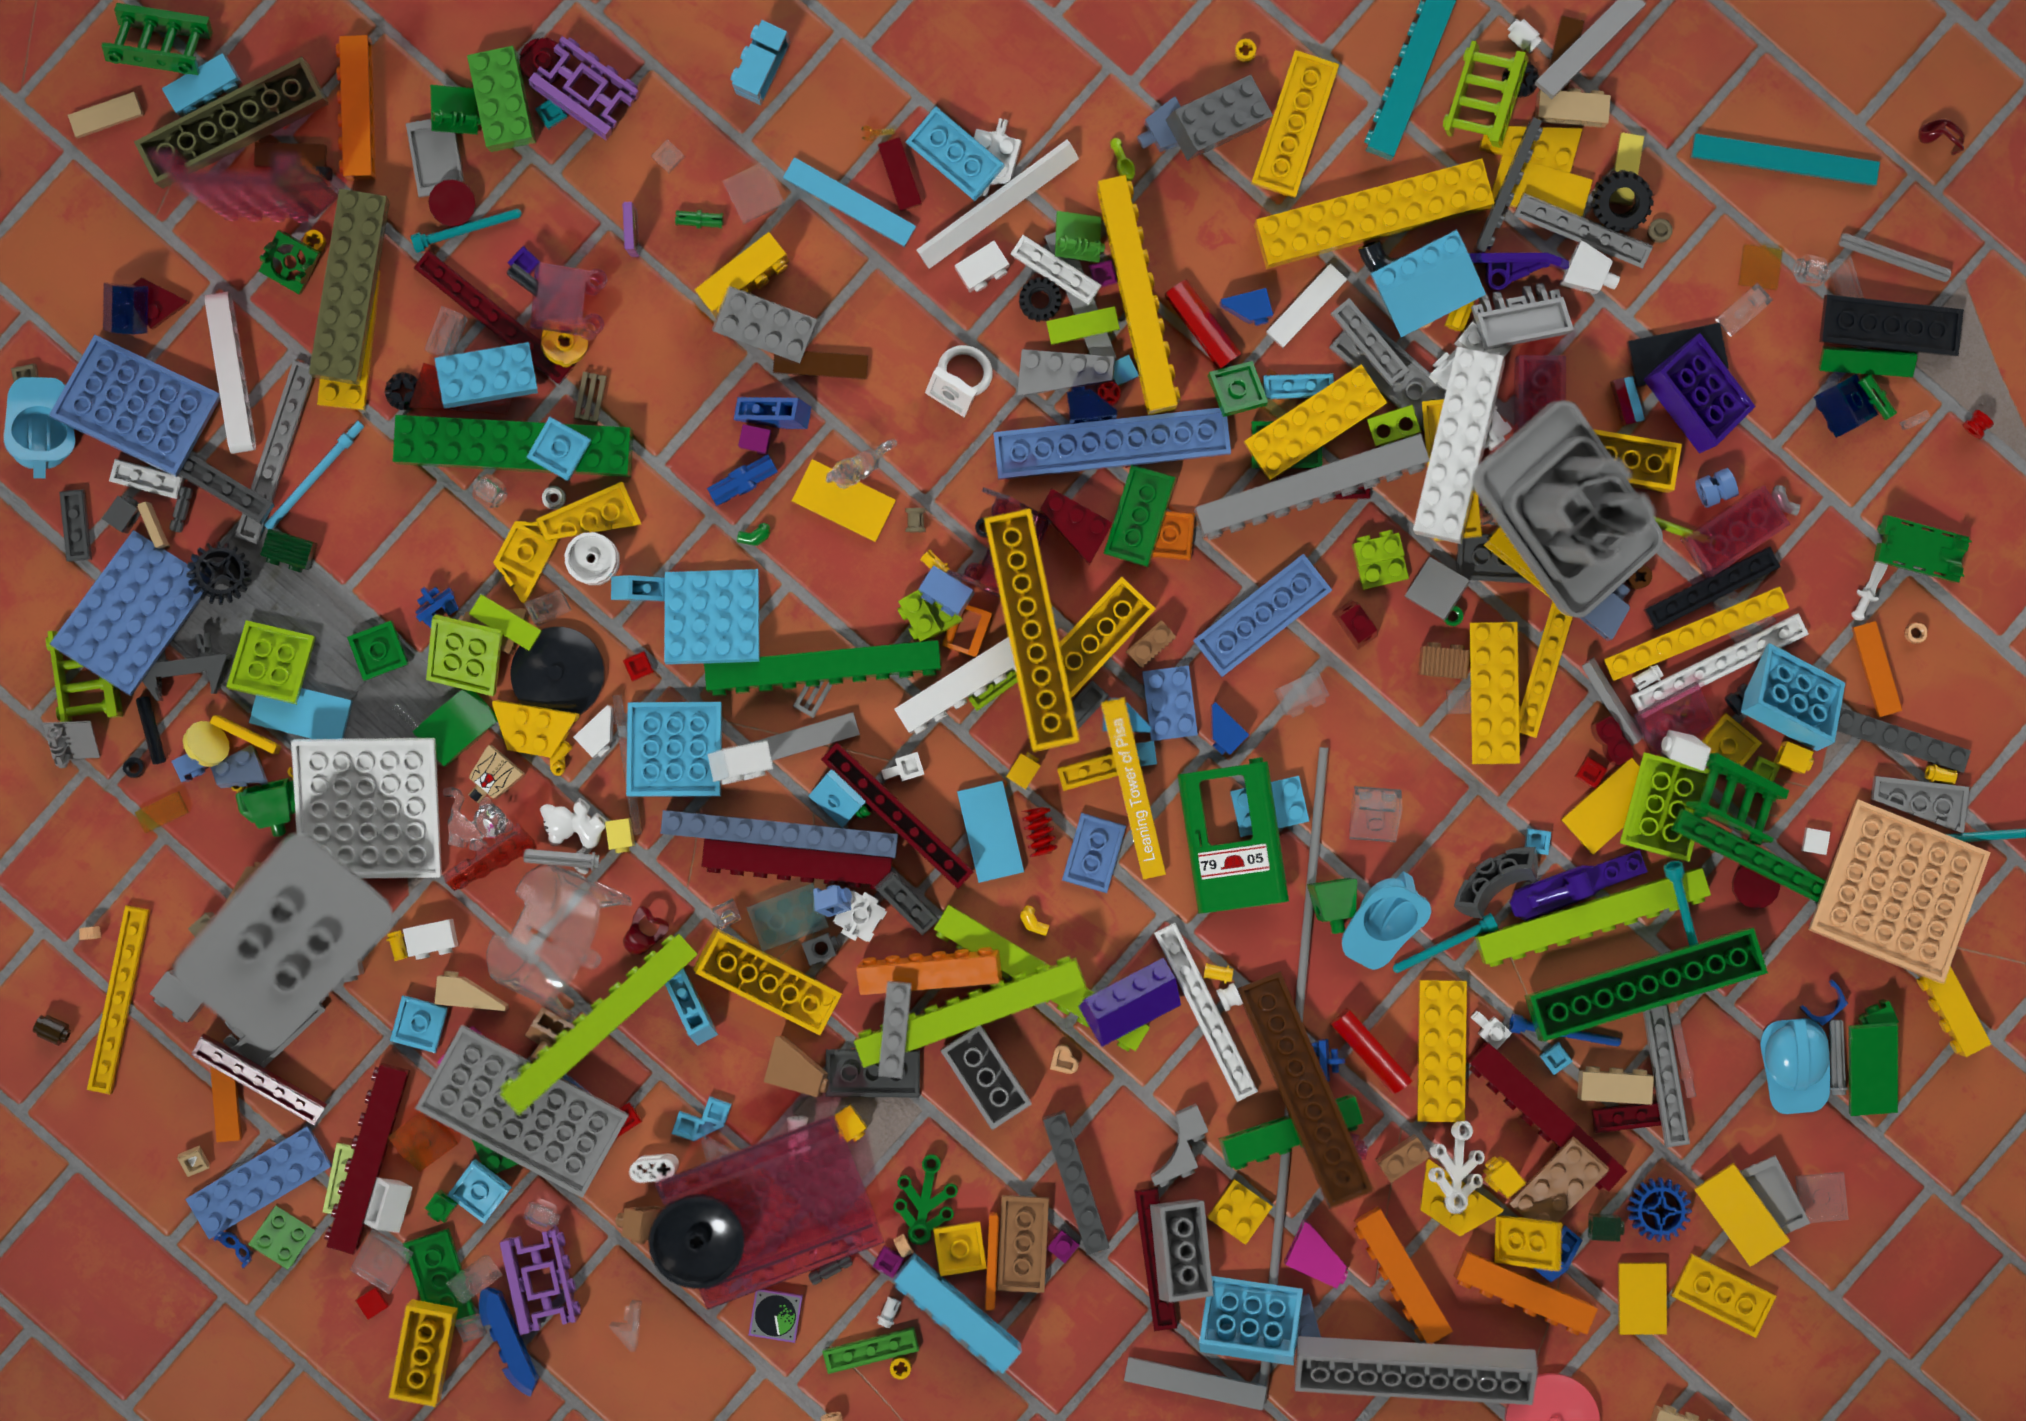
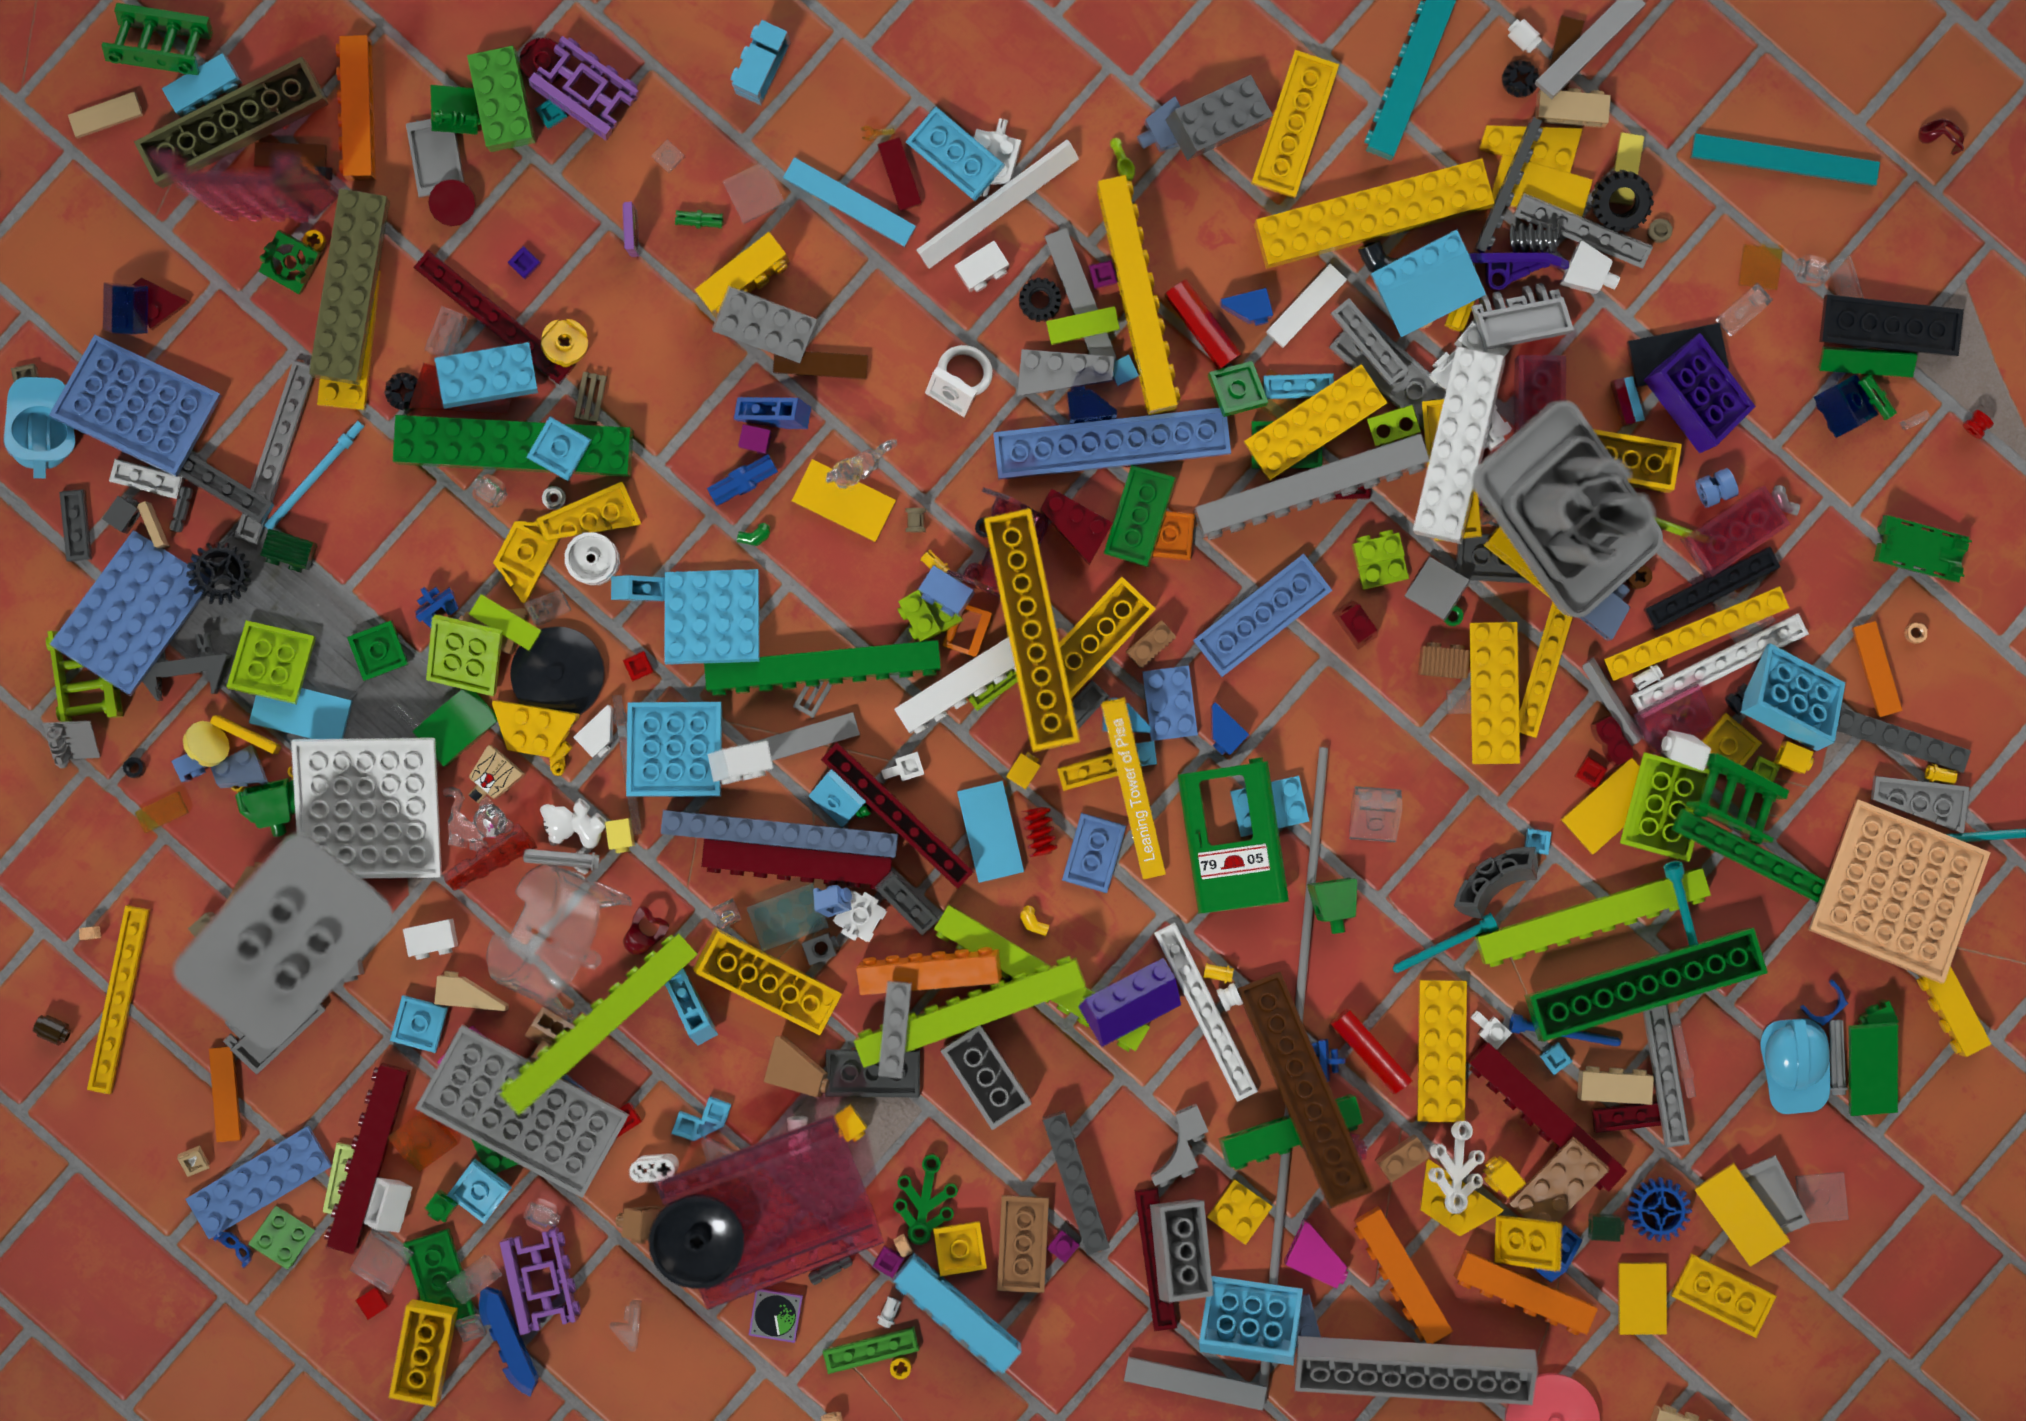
black axle [136,696,166,765] -> none
light grey brick [150,970,205,1022] -> none
tile [191,1033,327,1126] -> none
white beam [205,291,256,454] -> none
yellow pin [386,930,408,961] -> none
teal piece [411,209,522,253] -> none
clear pink piece [506,262,608,340] -> none
orange tile [985,1212,999,1311] -> none
white tile [1010,235,1102,305] -> none
light nougat tile [1050,1044,1079,1074] -> none
bright green hinge [1055,211,1105,262] -> none
red wheel [1097,381,1121,407] -> none
yellow bush [1235,39,1256,62] -> none
clear brick [1273,670,1330,718] -> none
medium azure piece [1342,871,1431,970] -> none
lime fence [1443,41,1529,148] -> none
dark purple piece [1509,850,1648,921] -> none
dark red tile [1732,866,1780,909] -> none
white tile [1801,828,1830,855] -> none
light grey axle [1838,233,1952,282] -> none
white sword [1851,562,1888,621] -> none
none -> dark grey piece [1510,223,1560,253]

